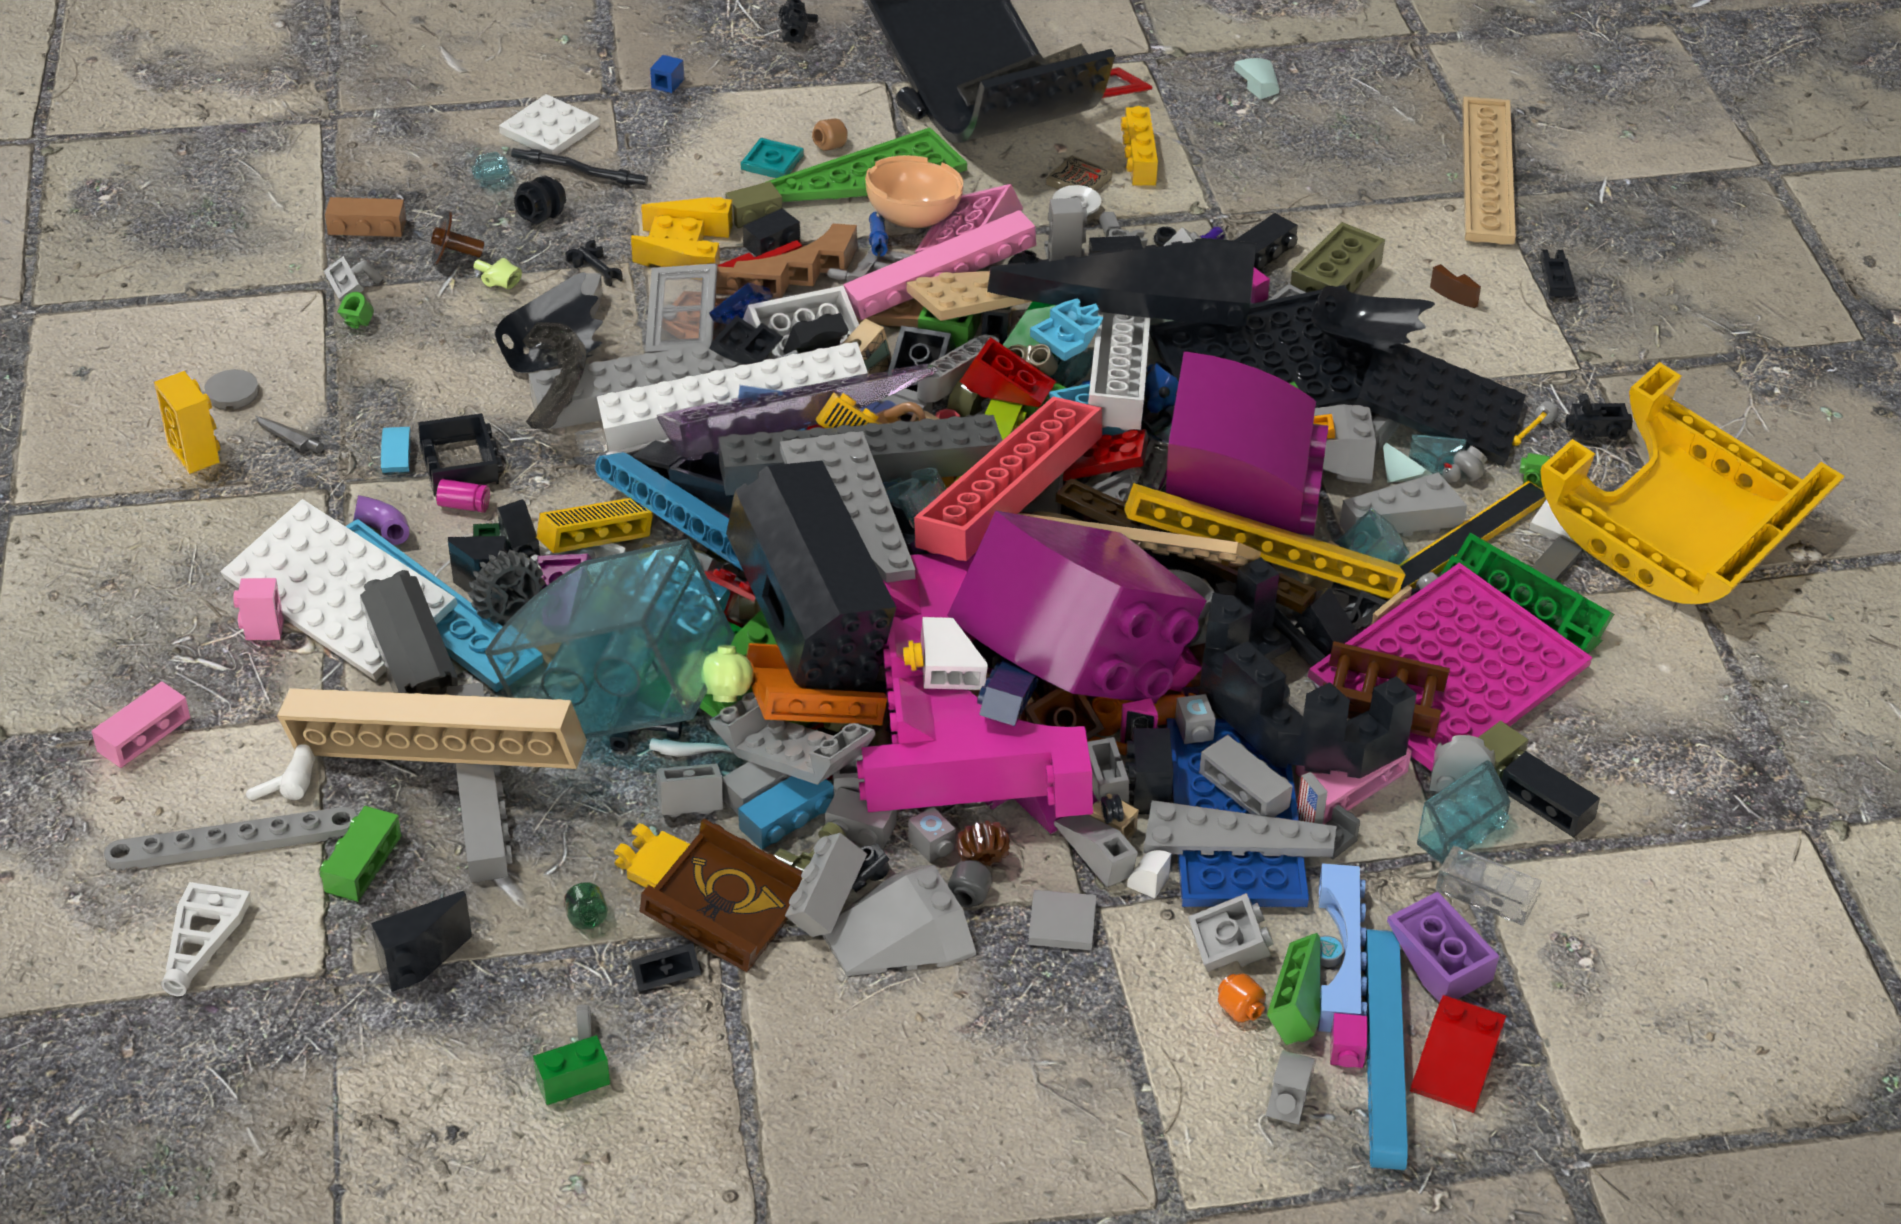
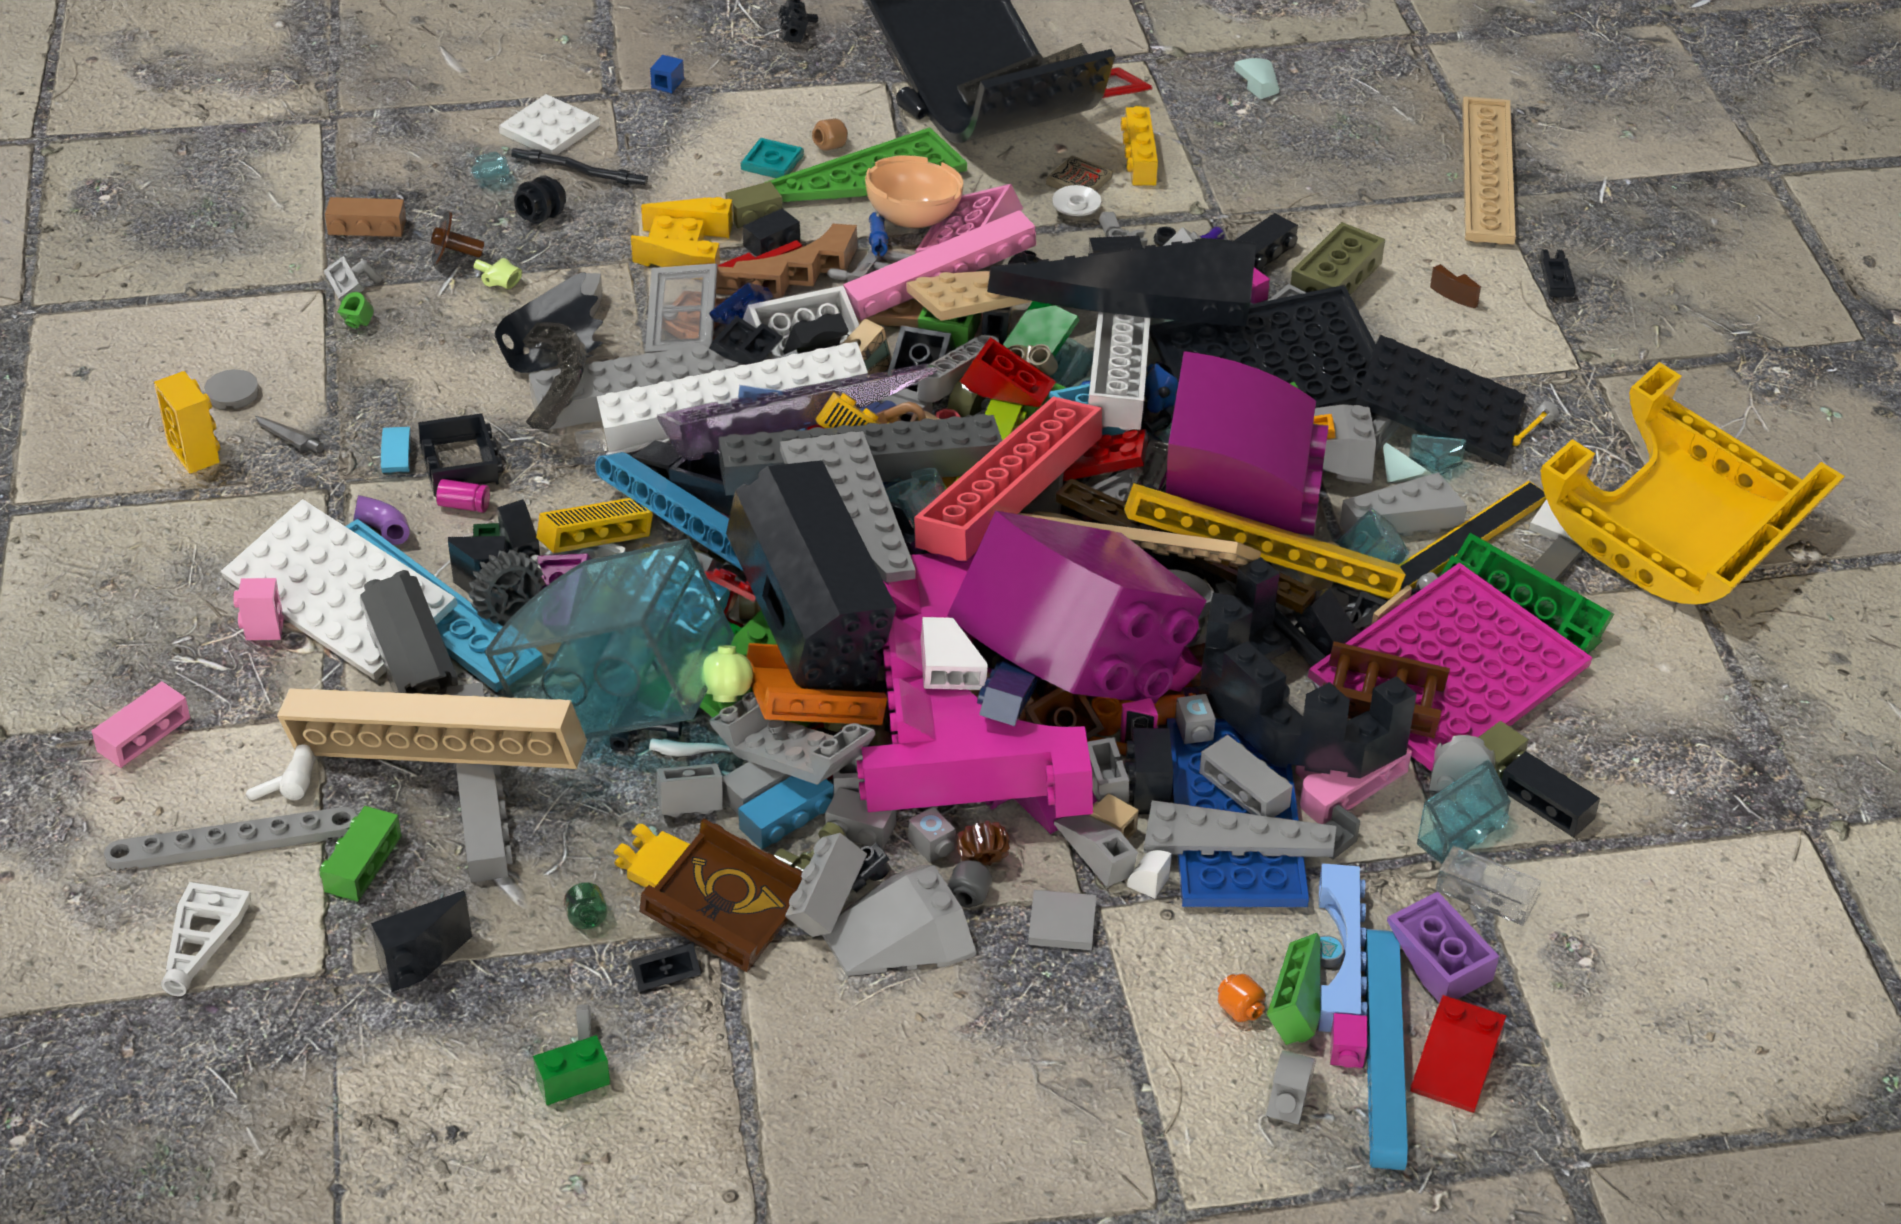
black bar [565,240,623,287] -> none
yellow plate [903,640,924,671] -> none
medium azure plate [1030,298,1103,361] -> none
light grey wedge [1044,198,1087,261] -> none
black bush [1101,794,1124,824] -> none
light grey plate [1188,893,1274,972] -> none
tile [1297,772,1328,824] -> none
black piece [1311,286,1435,351] -> none
light grey animal [1442,446,1488,483] -> none
bright green plate [1519,453,1550,488] -> none
black brick [1565,394,1633,440] -> none

